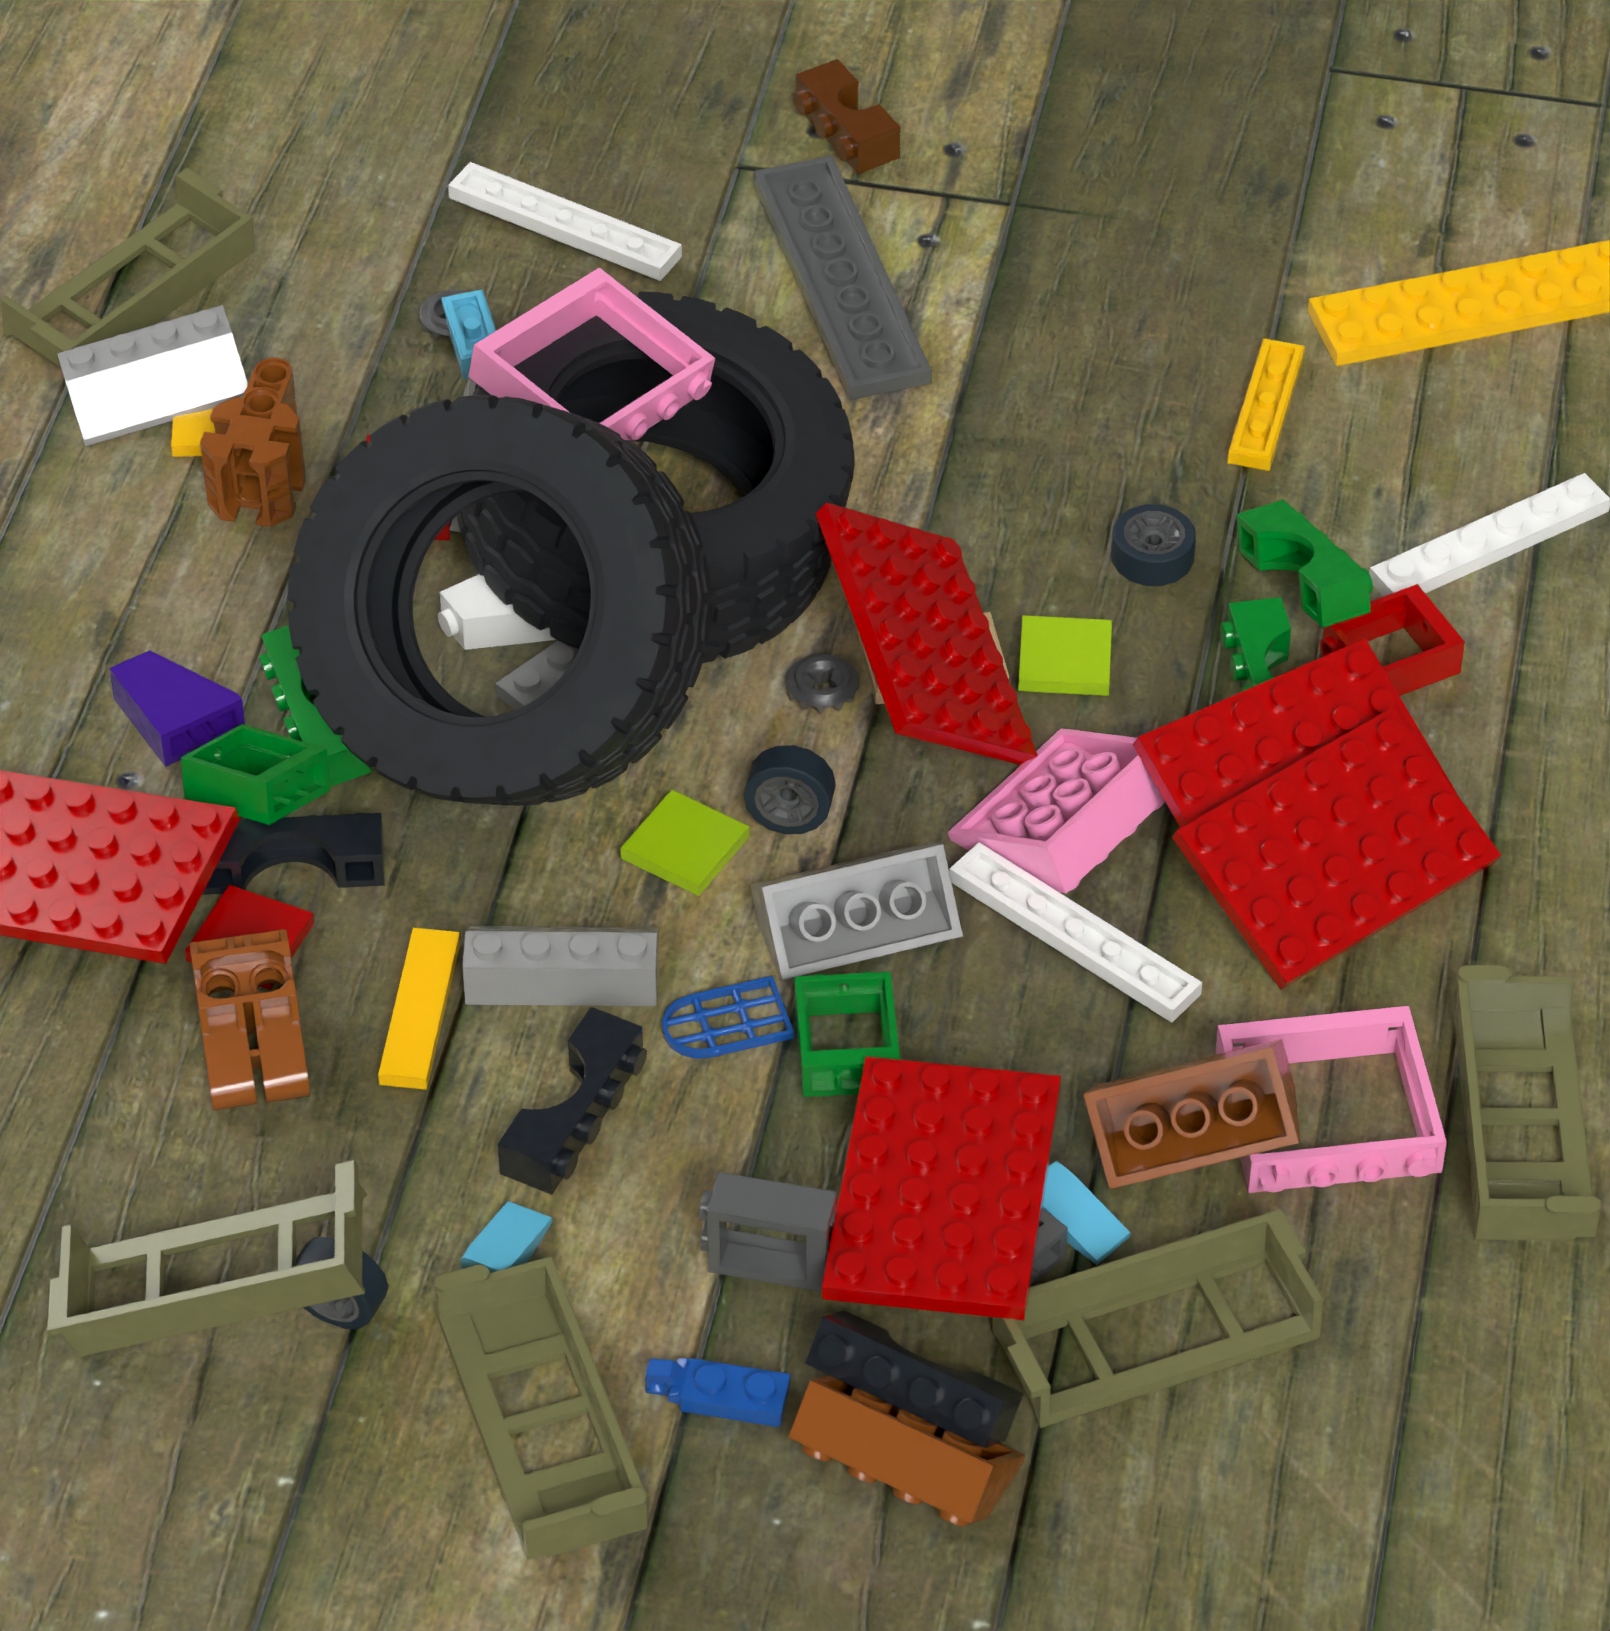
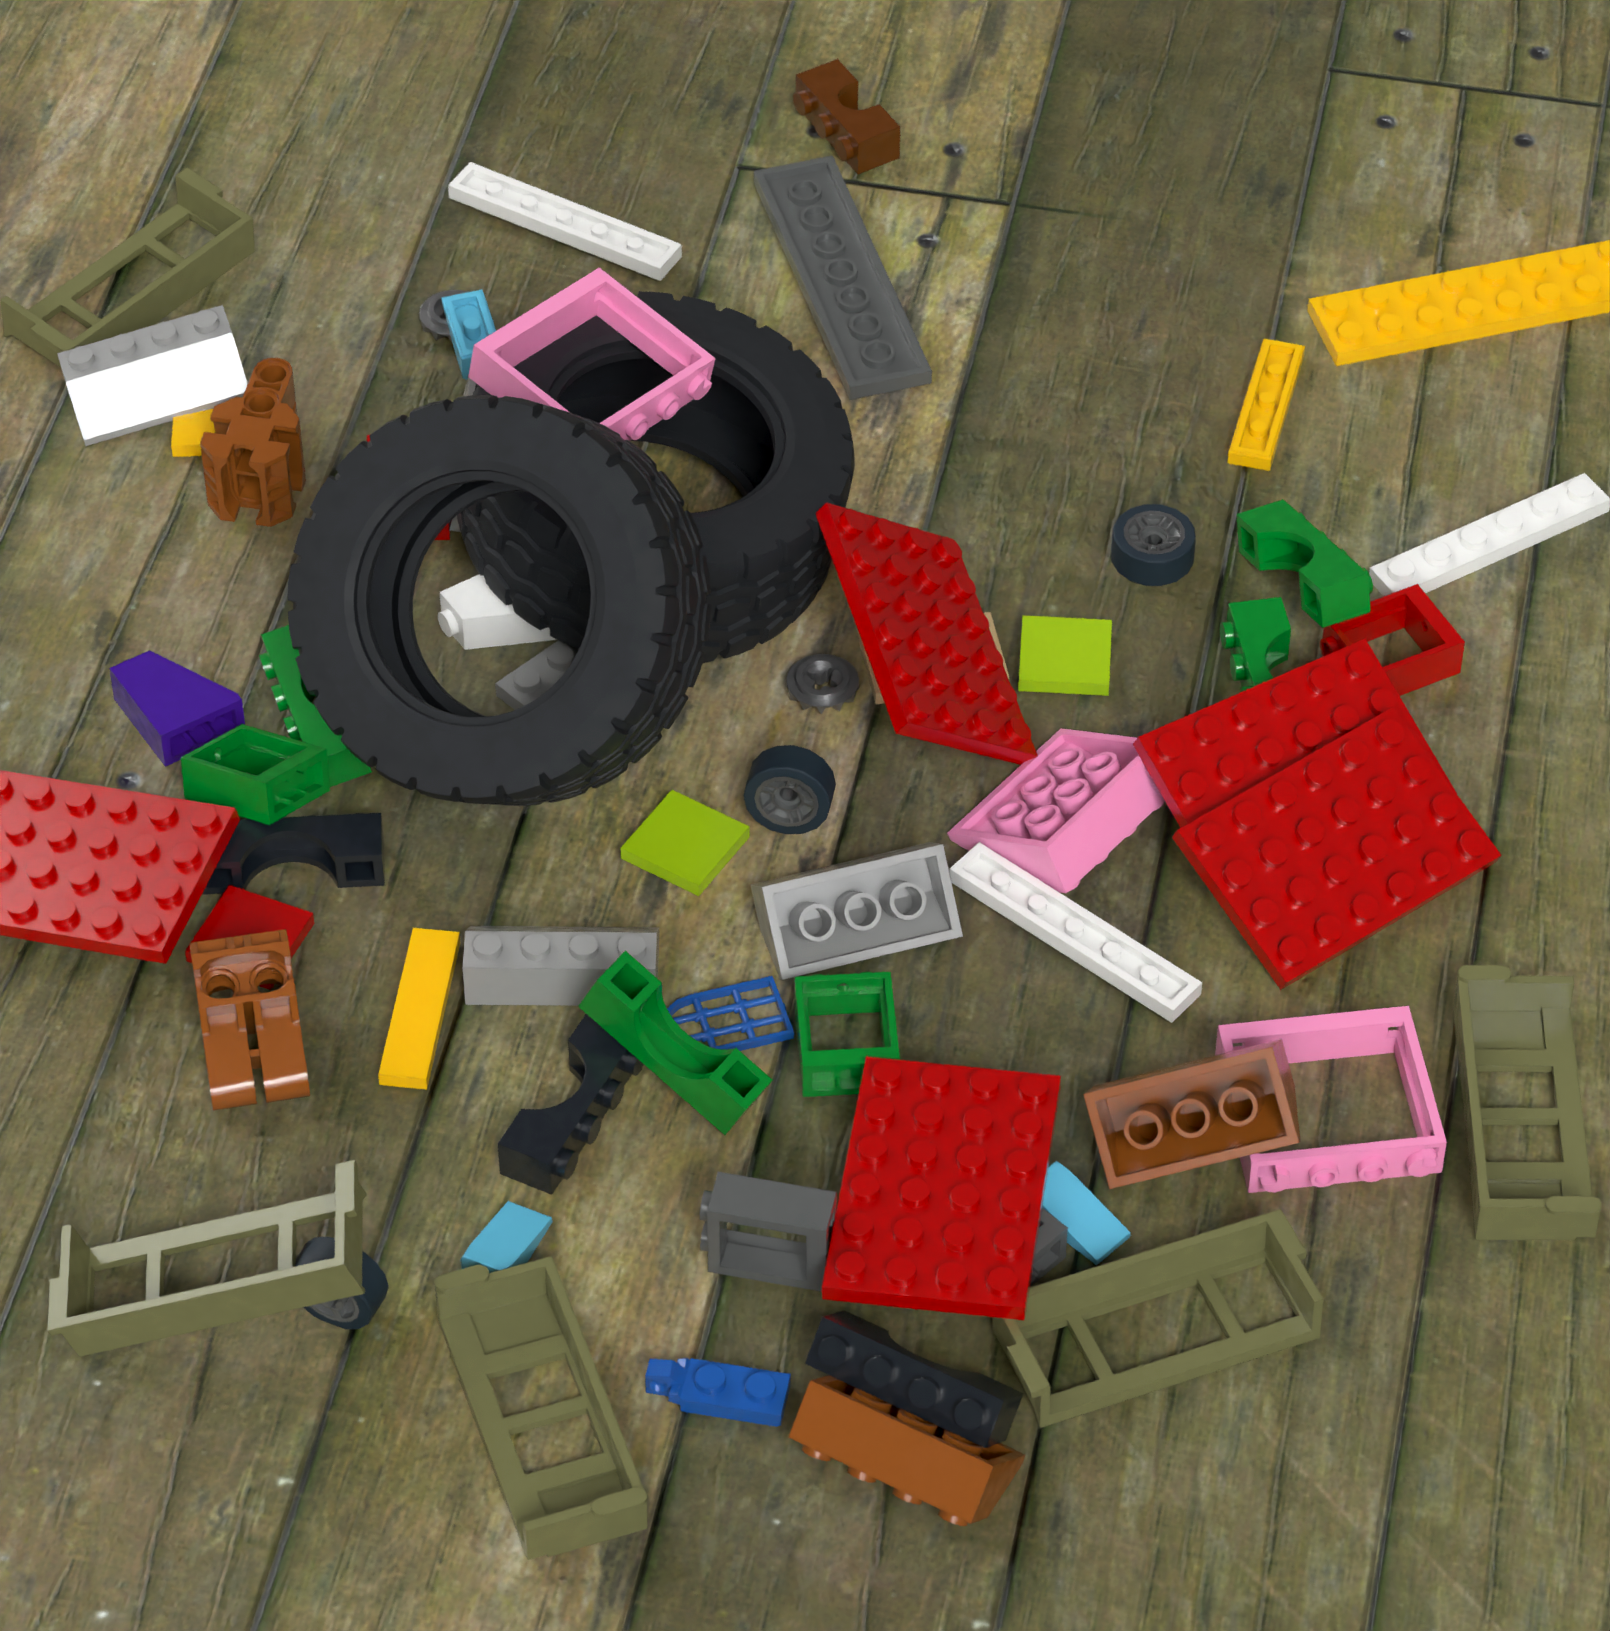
none -> green arch [578,950,773,1135]

